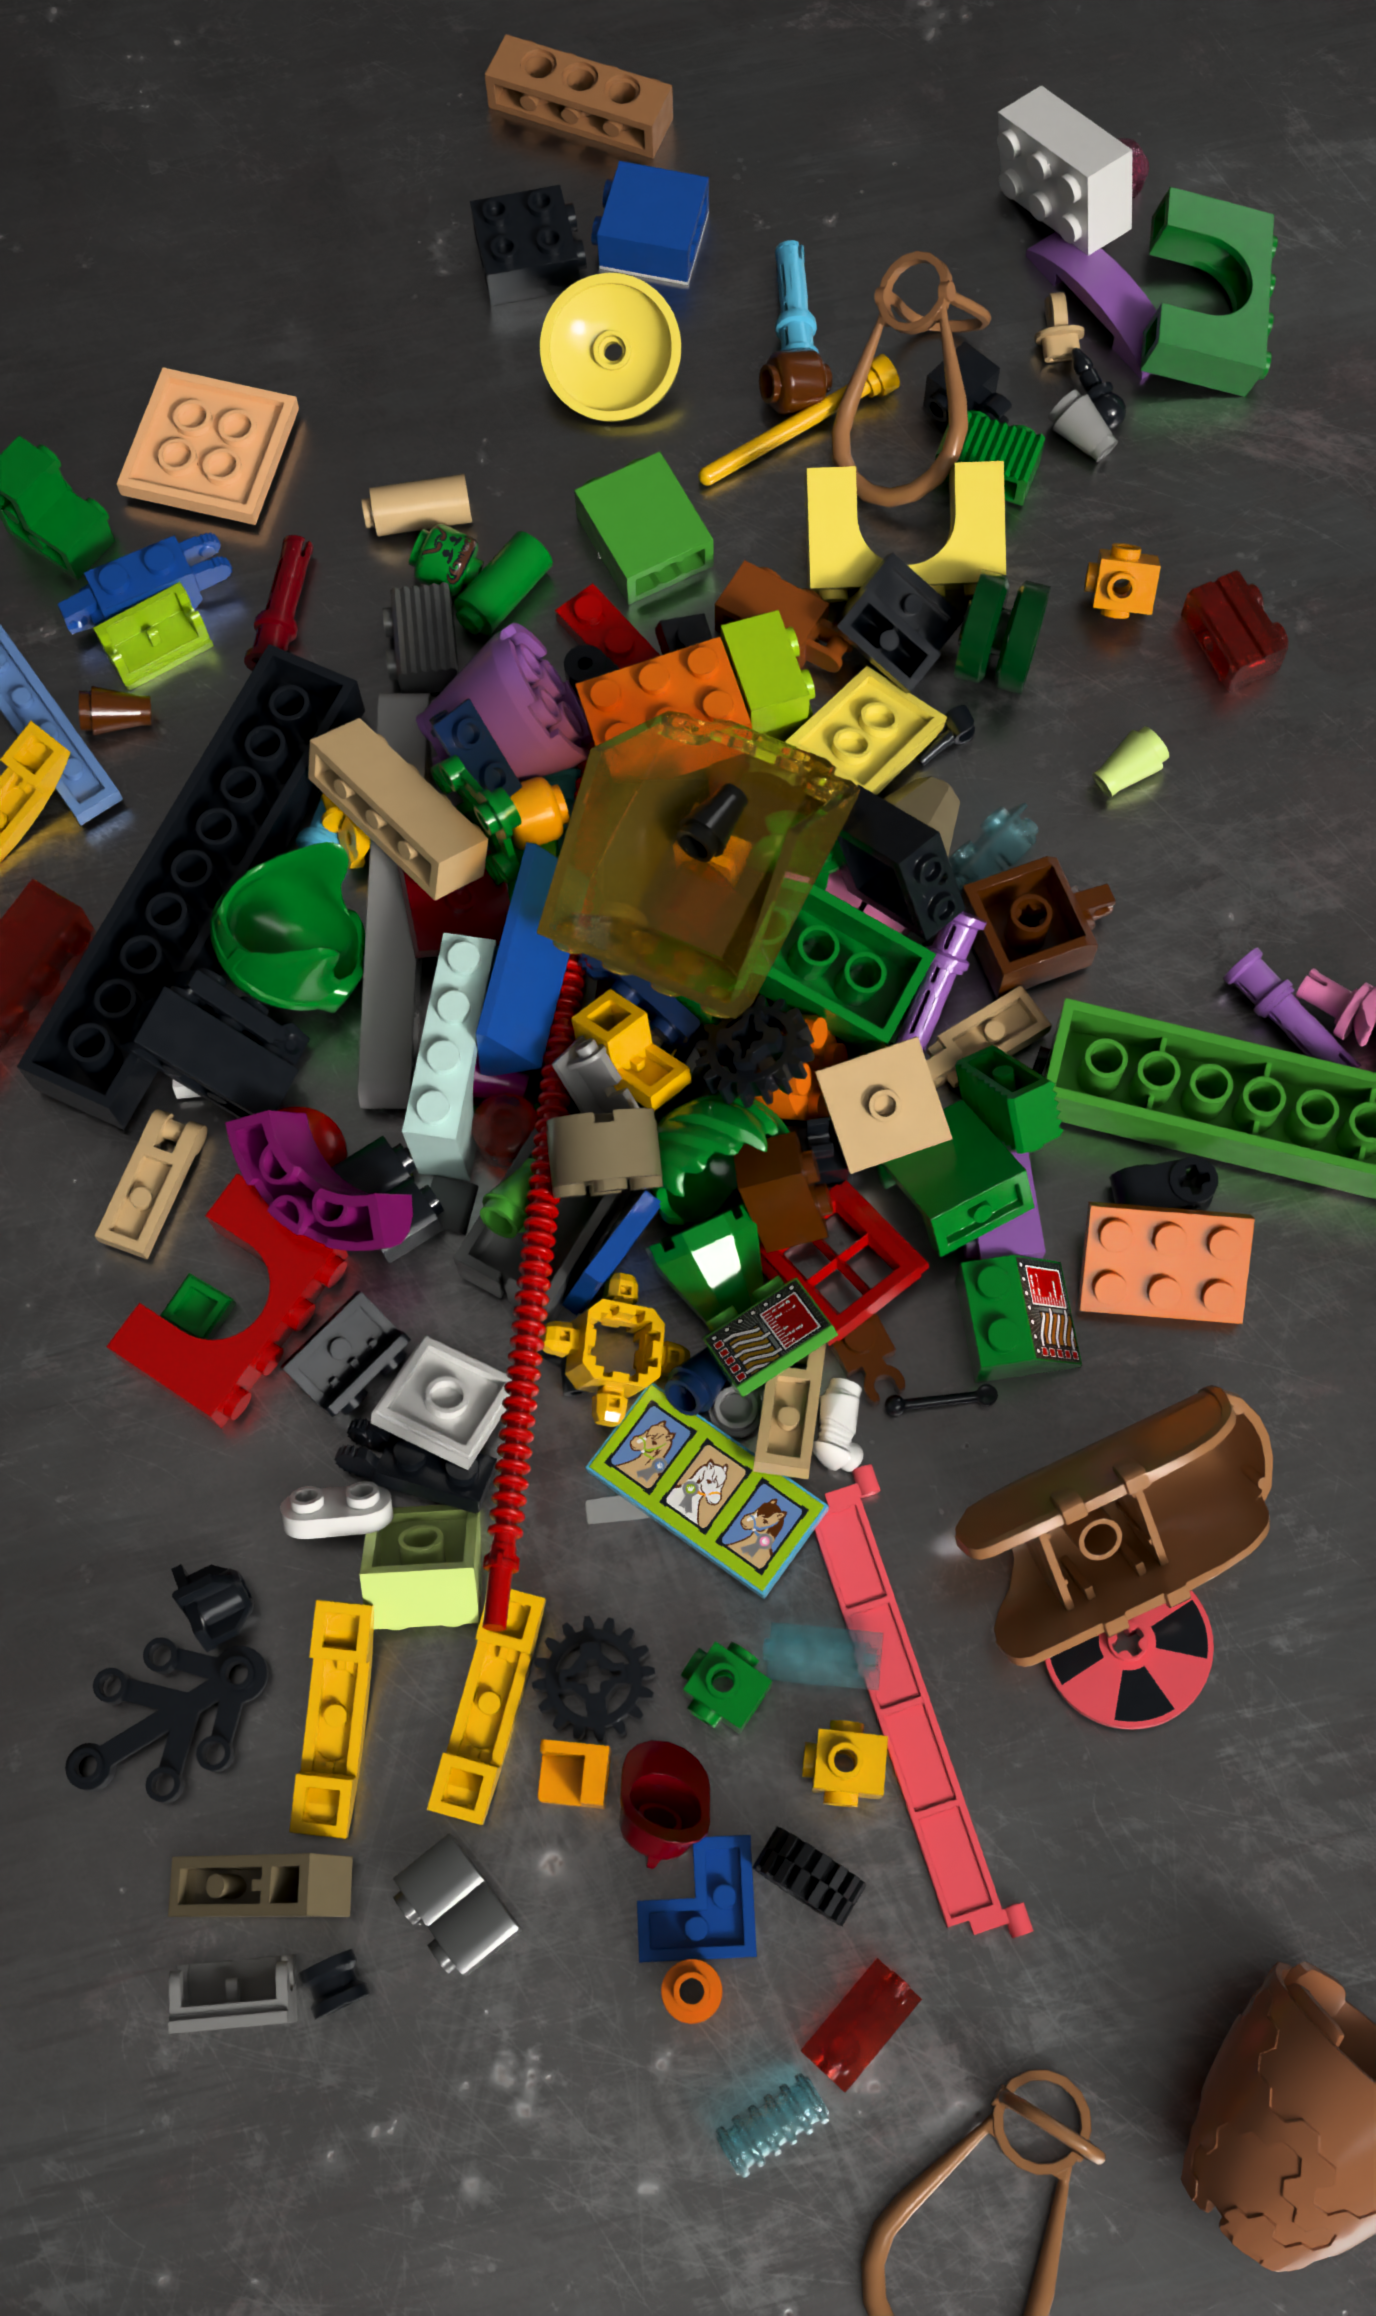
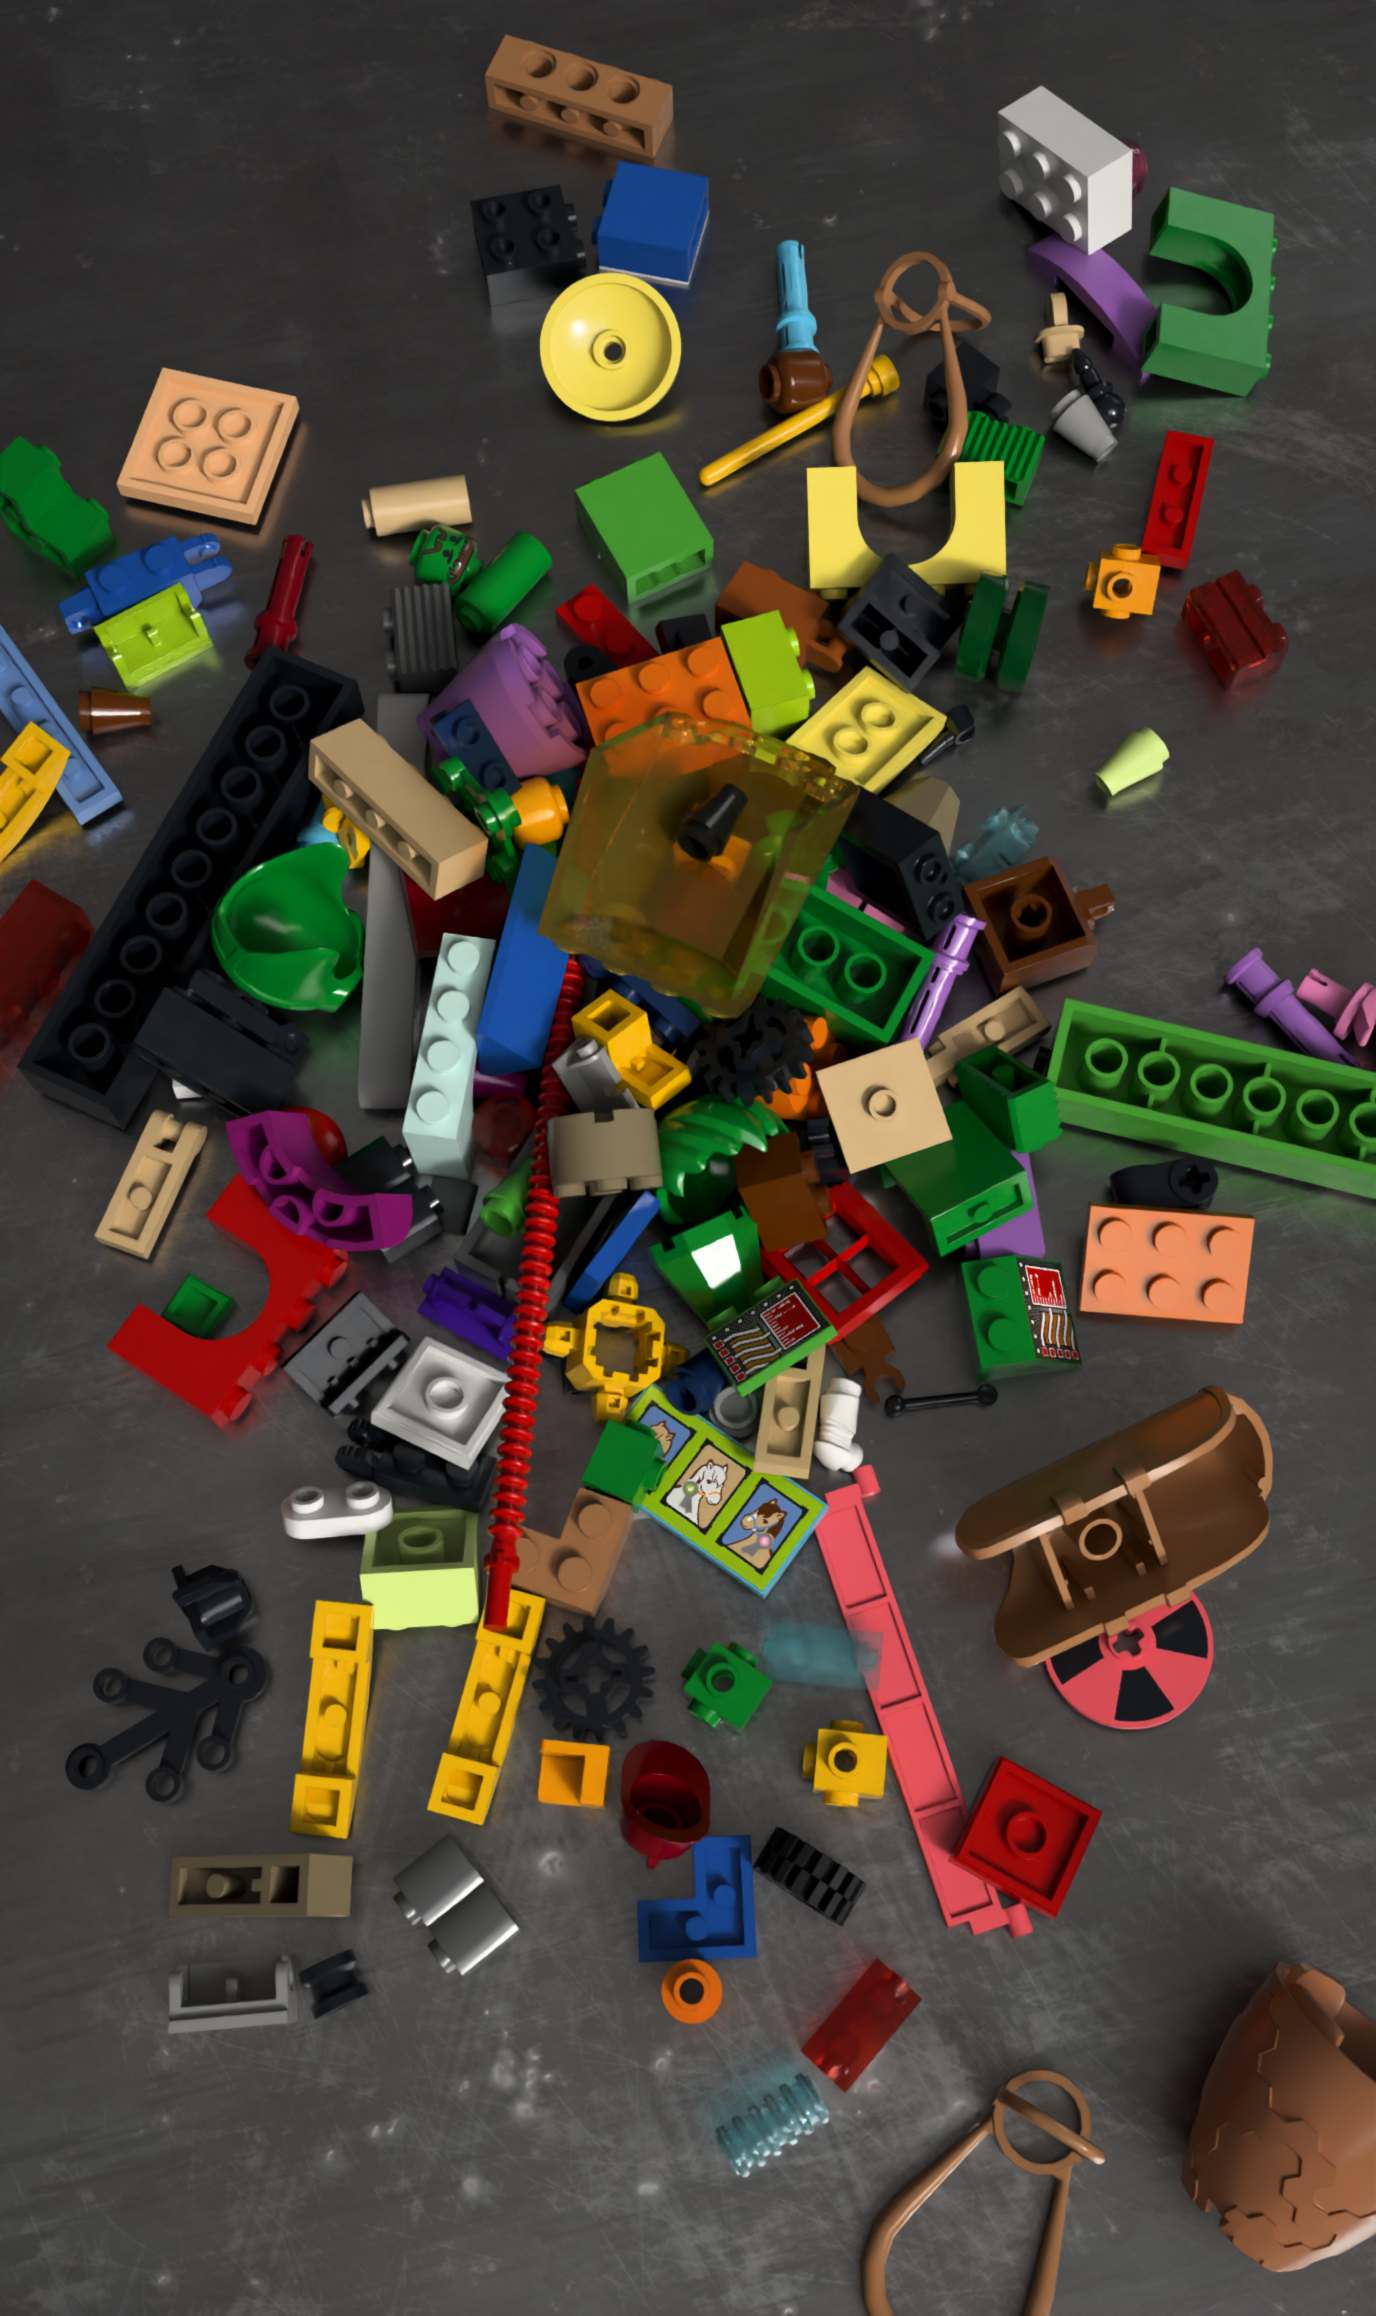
none -> dark purple hinge [417,1267,519,1364]
none -> medium nougat brick [486,1487,634,1622]
none -> green brick [581,1419,668,1514]
none -> red plate [948,1755,1103,1919]
none -> red plate [1141,430,1215,570]

